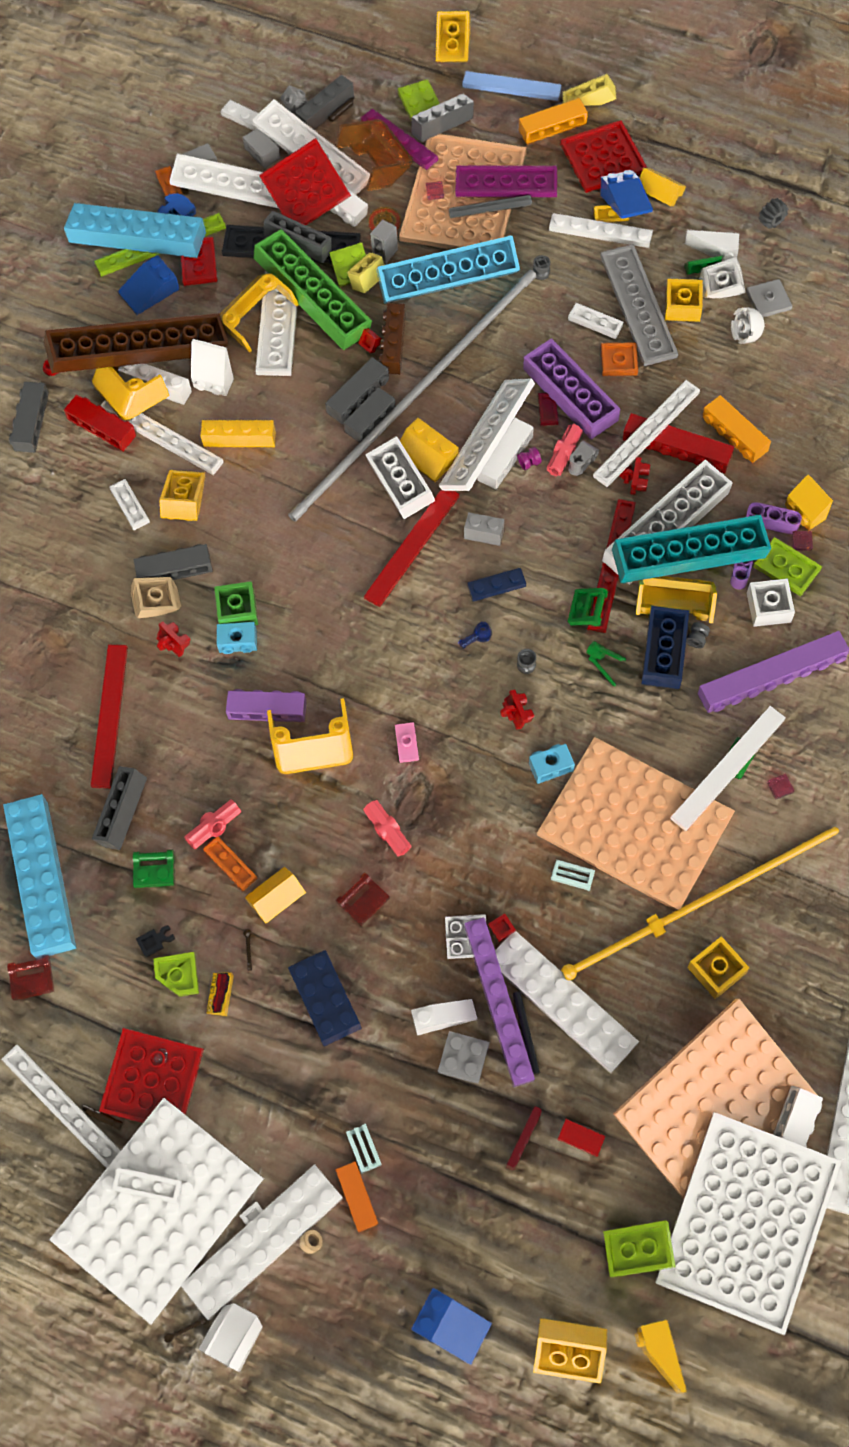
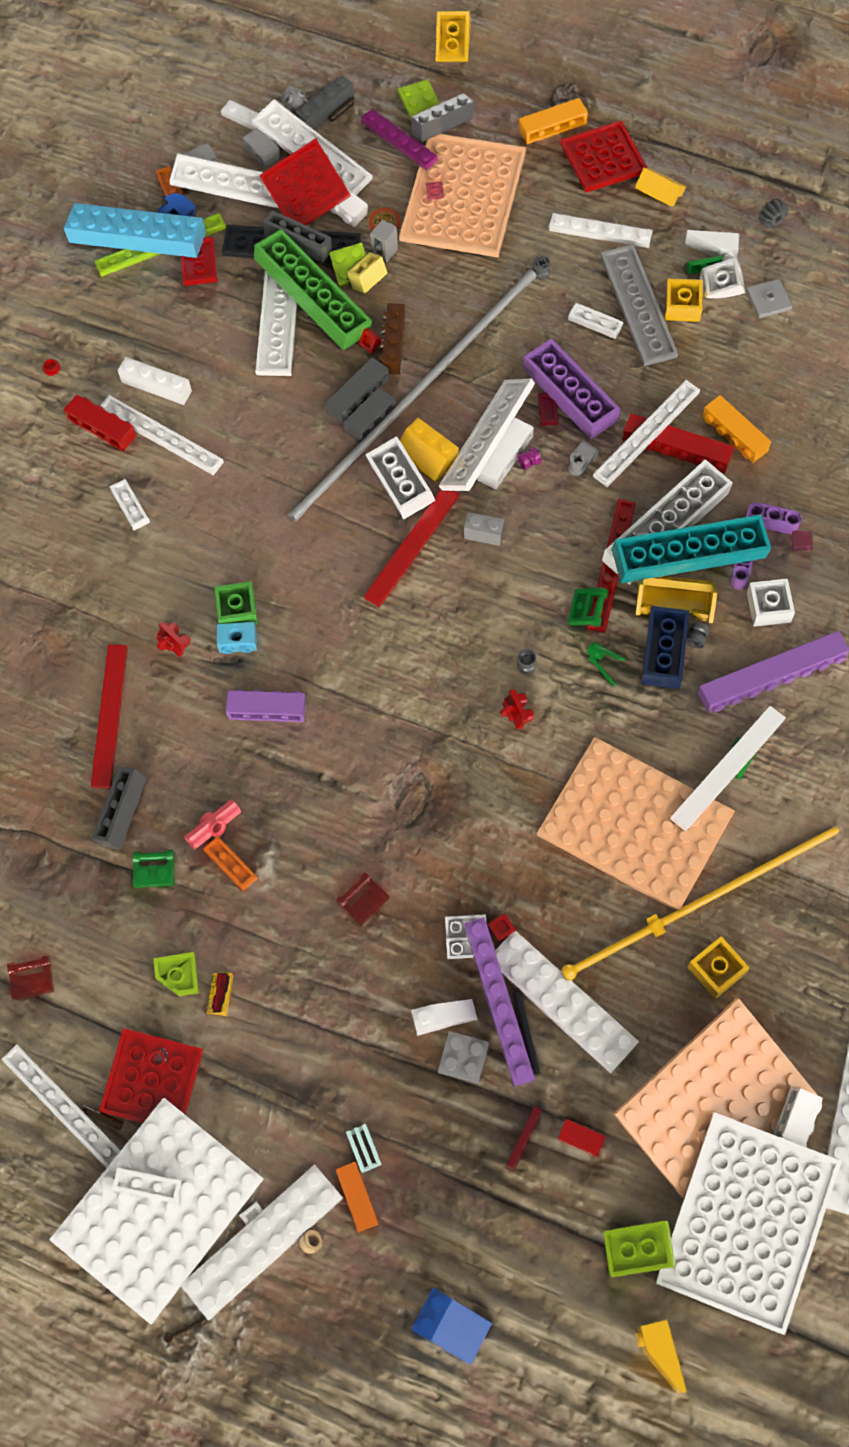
medium azure brick [3,794,77,959] -> none
dark grey brick [9,381,49,453] -> none
reddish brown brick [43,313,228,373] -> none
yellow windscreen [92,366,169,420] -> none
blue slope [118,255,180,315] -> none
tan slope [131,577,181,618] -> none
dark grey brick [133,544,213,580] -> none
black plate [136,925,175,958] -> none
yellow slope [160,470,205,521] -> none
white slope [191,339,234,396] -> none
white slope [199,1303,262,1372] -> none
yellow brick [200,420,276,447] -> none
yellow windscreen [220,274,299,353] -> none
dark brown hinge [243,929,252,971] -> none
yellow piece [245,866,306,923] -> none
yellow windscreen [267,698,353,774] -> none
dark blue brick [288,950,362,1047] -> none
clear orange windscreen [335,119,413,191] -> none
coral piece [363,800,411,857] -> none
medium azure brick [376,236,520,304] -> none
bright pink plate [395,722,419,763] -> none
dark grey axle [449,195,532,218] -> none
magenta plate [455,165,557,197] -> none
clear blue bar [459,622,492,649] -> none
light blue tile [462,71,561,101] -> none
dark blue plate [467,568,526,602] -> none
medium azure brick [529,744,575,784] -> none
yellow slope [533,1318,607,1383] -> none
coral piece [547,424,583,476] -> none
light aqua tile [551,859,595,891] -> none
light yellow slope [563,74,616,106] -> none
yellow slope [593,205,629,223] -> none
blue slope [600,170,653,219] -> none
orange tile [601,342,638,376] -> none
red hips [620,457,651,495] -> none
white cylinder [731,307,765,344] -> none
lime plate [753,537,822,597] -> none
clear pink tile [767,774,794,800] -> none
yellow slope [785,474,833,531] -> none

